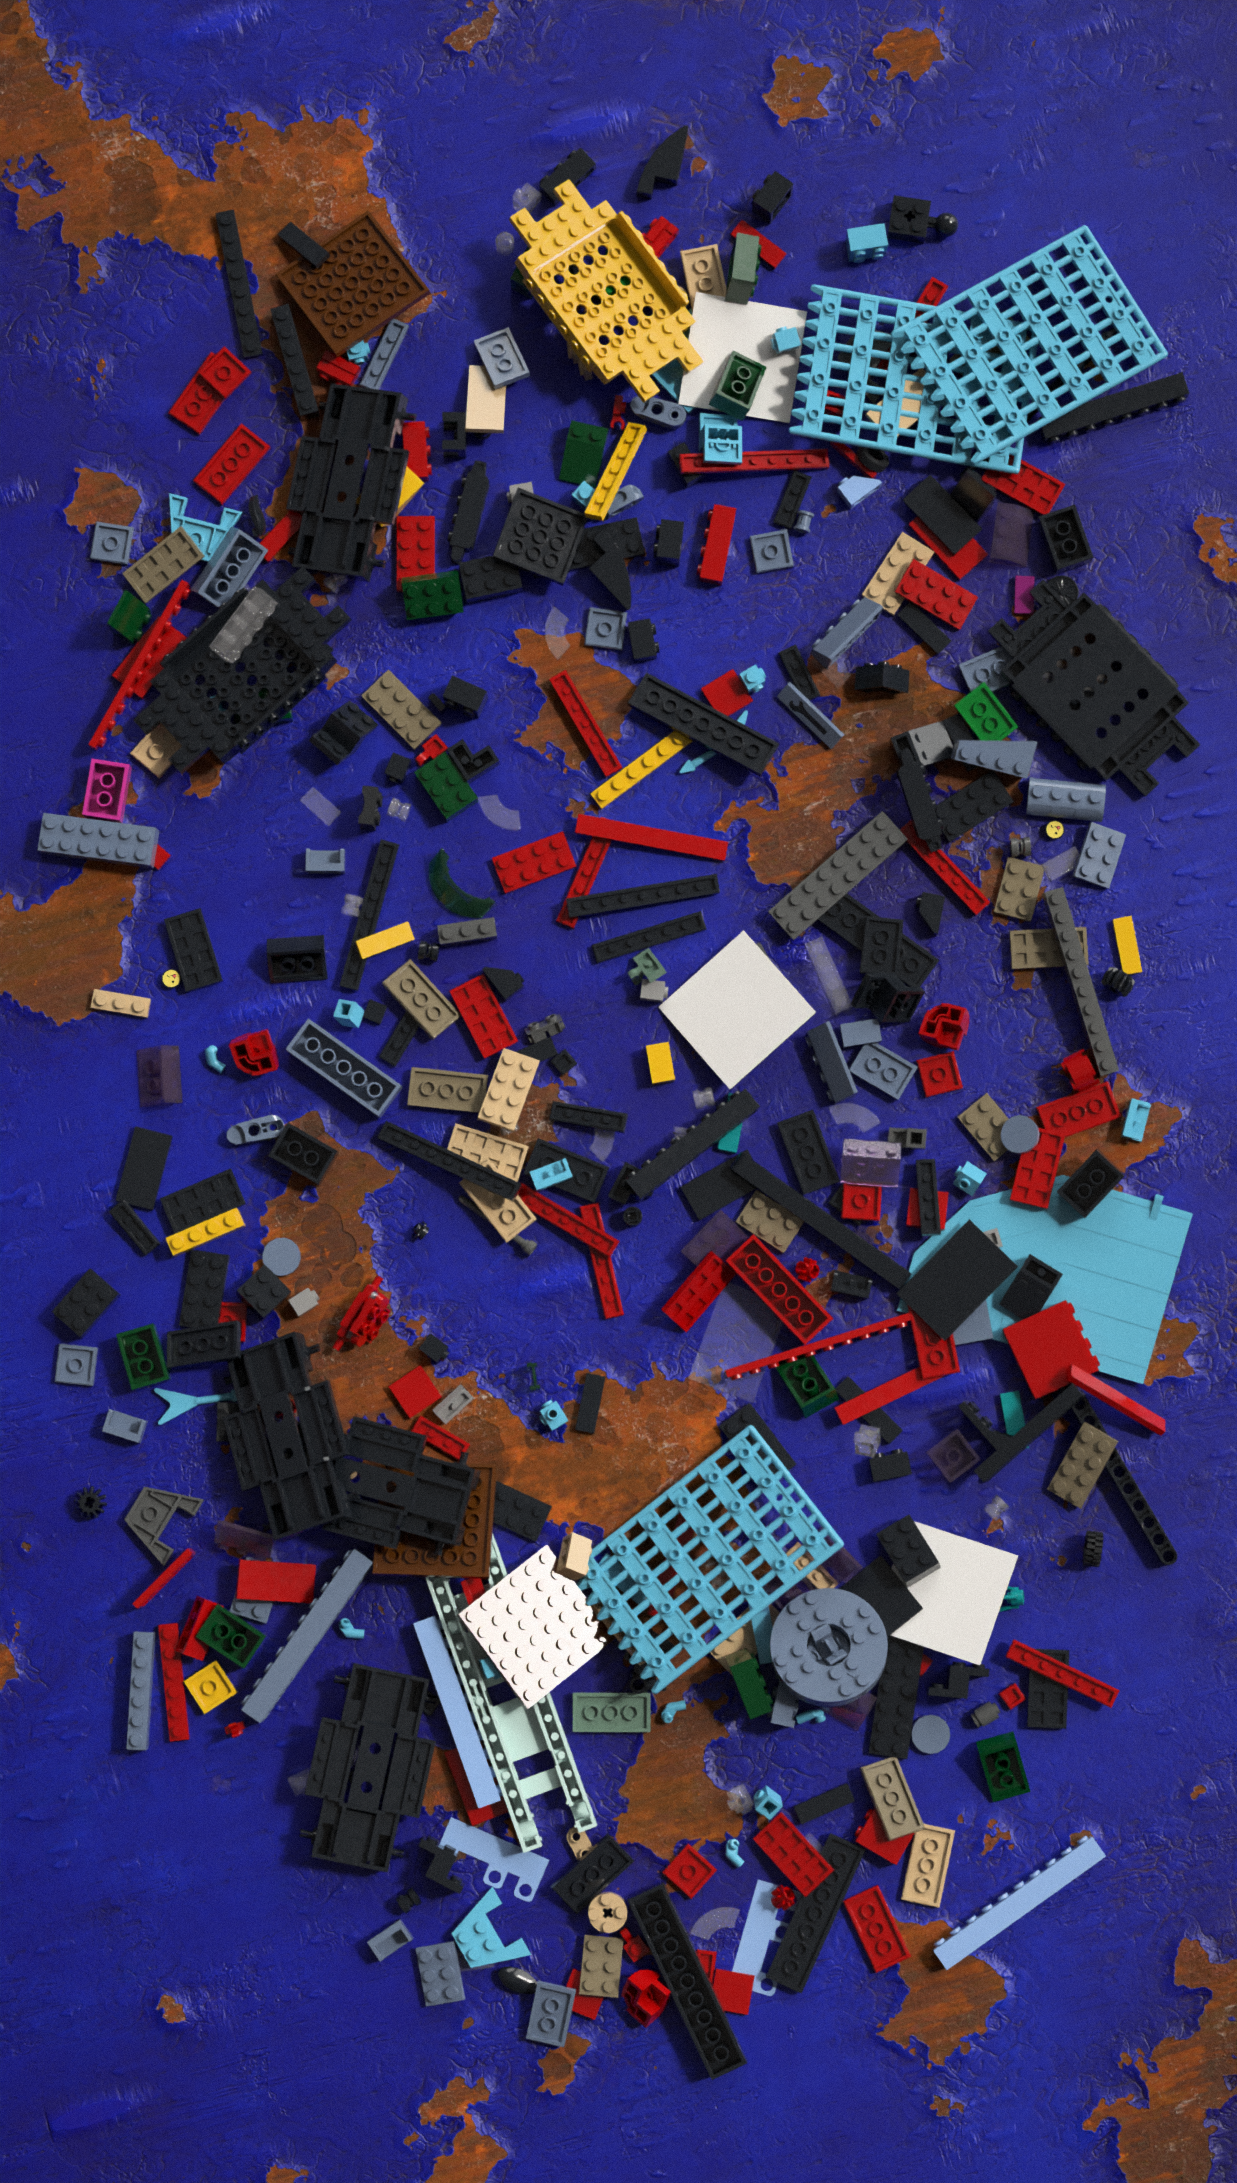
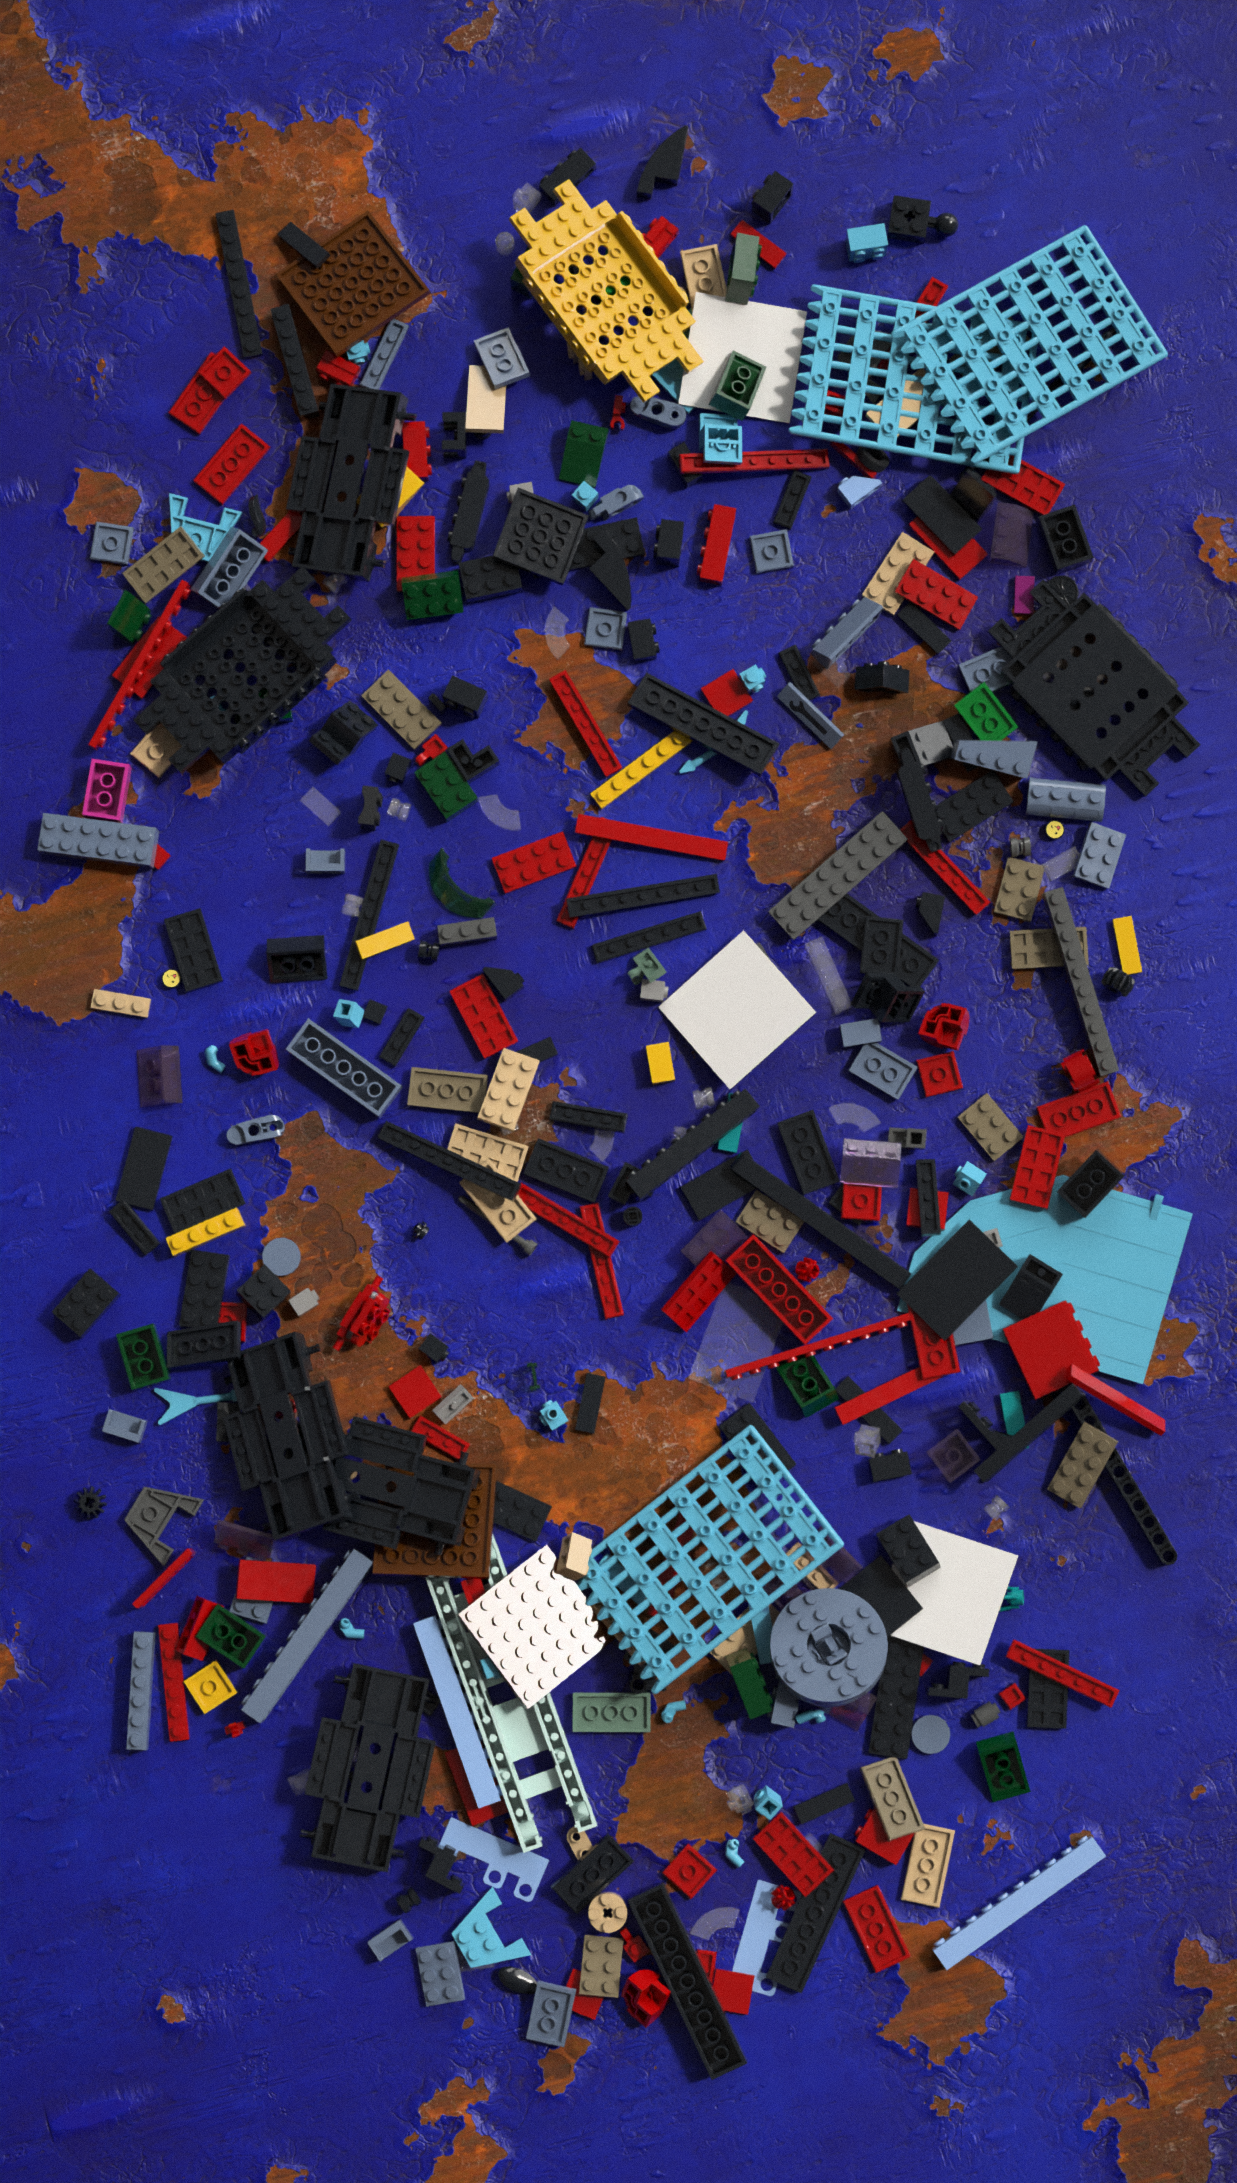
sand blue tile [55,1344,98,1386] -> none
clear brick [209,586,278,663] -> none
black brick [268,1123,339,1186] -> none
dark tan tile [382,959,461,1040] -> none
dark grey hinge [524,1014,565,1043] -> none
medium azure hinge [530,1158,573,1192] -> none
black tile [551,1049,577,1076] -> none
yellow plate [584,422,647,521] -> none
medium azure brick [770,326,801,354] -> none
sand blue bush [793,510,814,534] -> none
sand blue slope [805,1021,858,1104] -> none
black hinge [830,1270,872,1299] -> none
sand blue tile [1001,1115,1040,1154] -> none
black brick [1037,372,1190,444] -> none
black tyre [1083,1531,1103,1567] -> none
medium azure hinge [1121,1098,1151,1142] -> none

